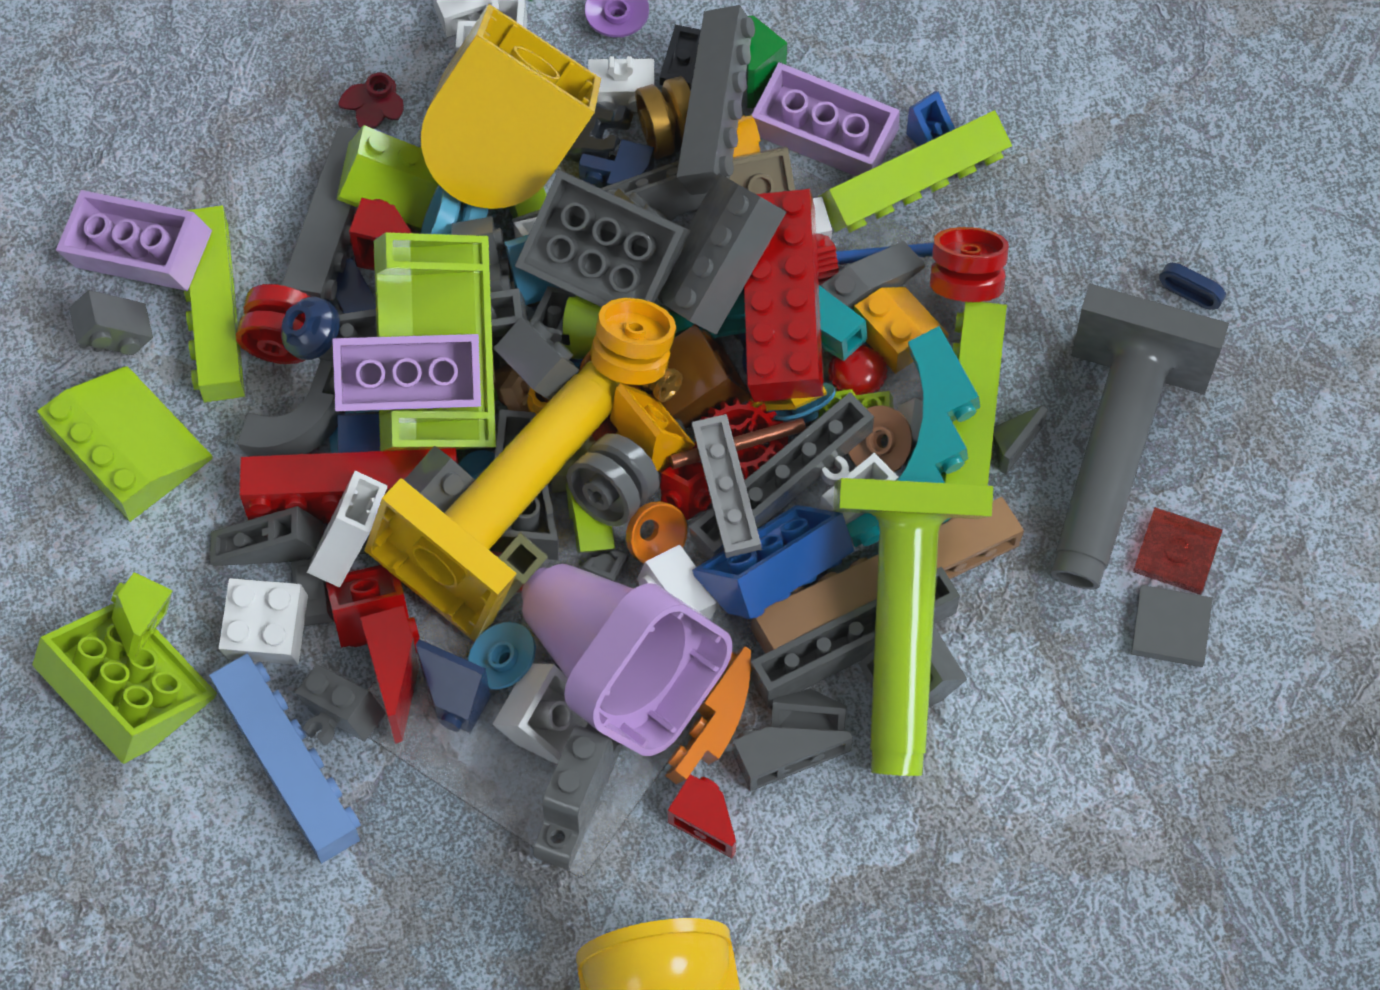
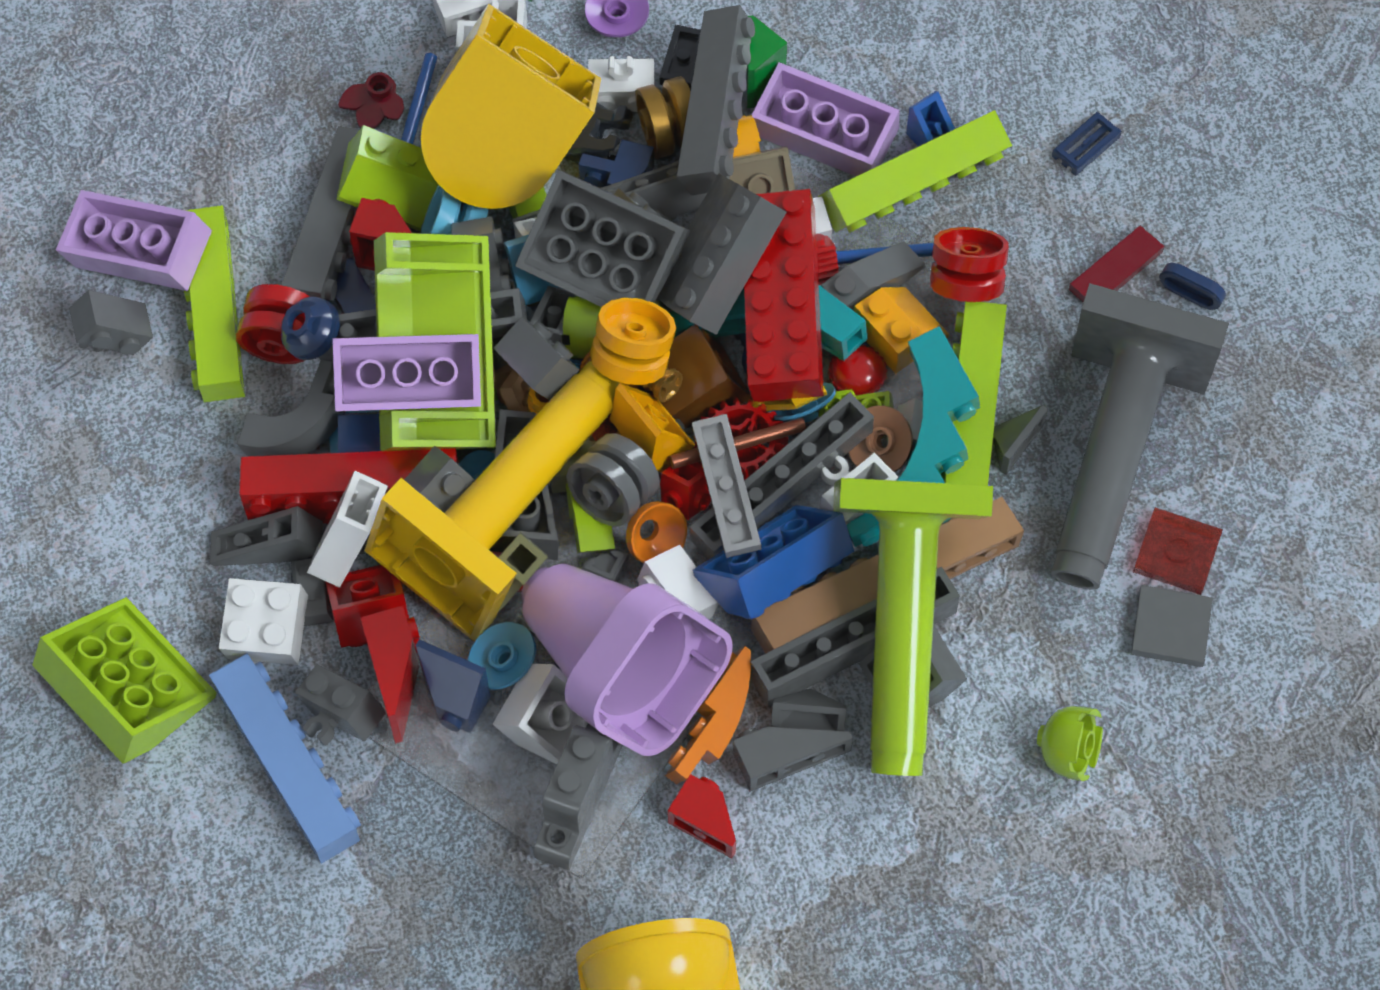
lime slope [37,366,213,522] -> none
lime slope [111,572,173,660] -> none
none -> blue bar [401,53,437,144]
none -> lime cylinder [1037,706,1103,782]
none -> dark blue tile [1052,112,1122,176]
none -> dark red tile [1069,225,1165,302]

